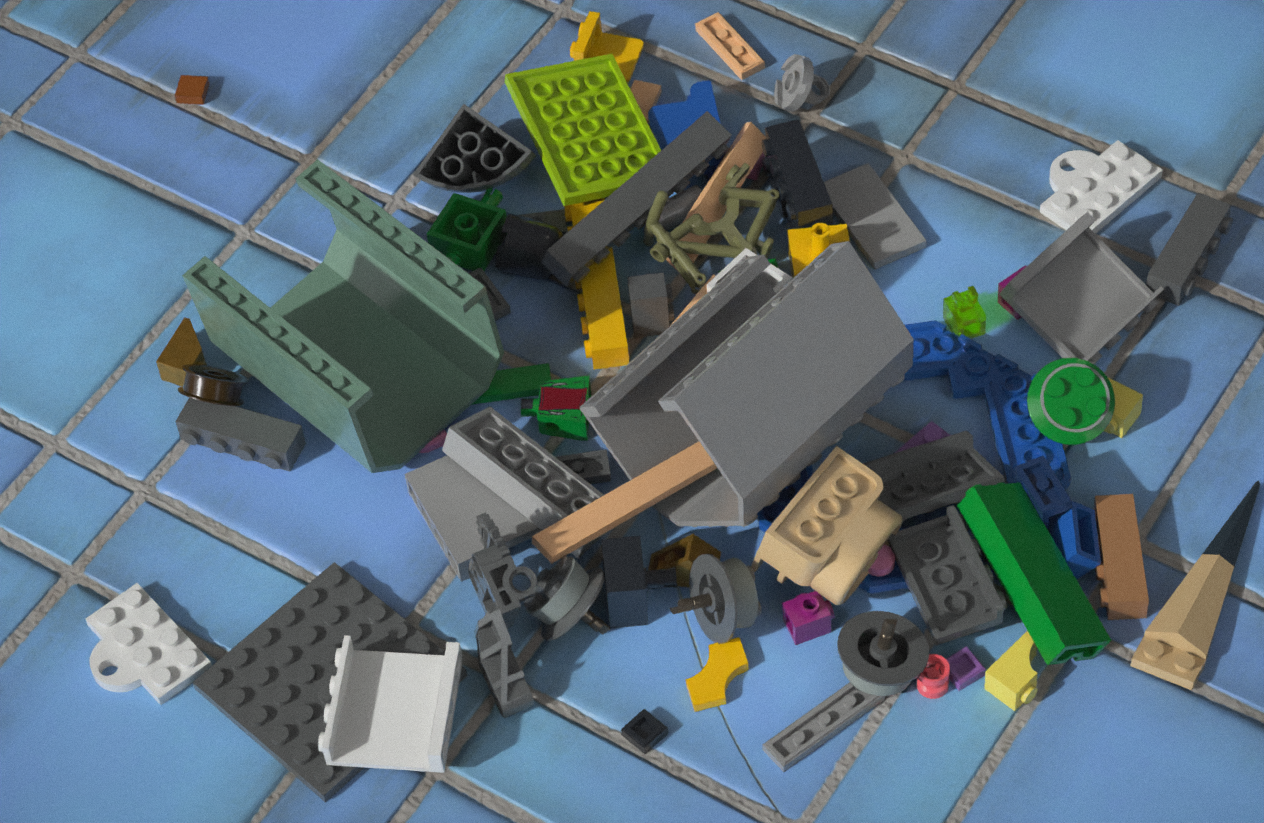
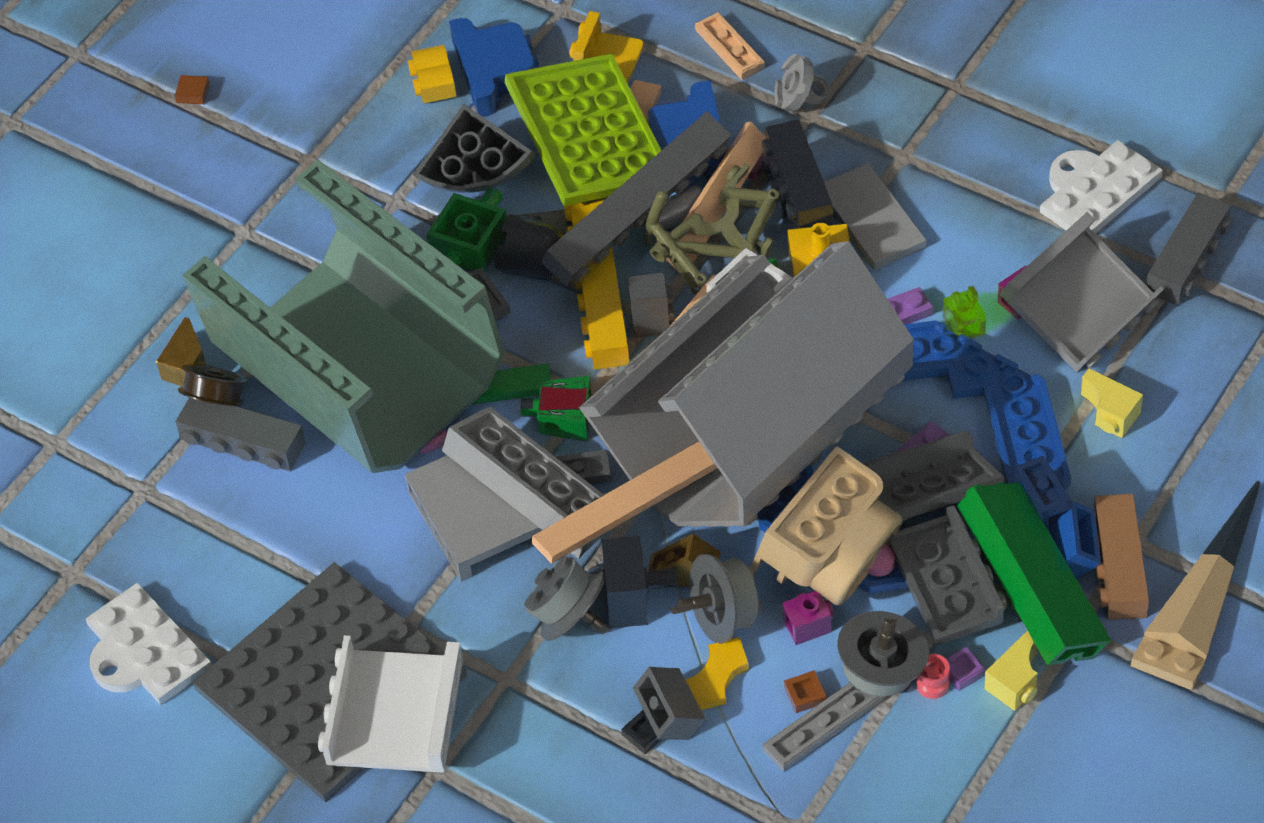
dark grey connector [468,512,537,718] -> none
green piece [1027,358,1115,445] -> none
none -> yellow brick [408,44,456,103]
none -> blue brick [449,18,540,117]
none -> dark grey brick [633,667,705,740]
none -> dark orange tile [784,670,827,713]
none -> medium lavender plate [888,287,933,325]

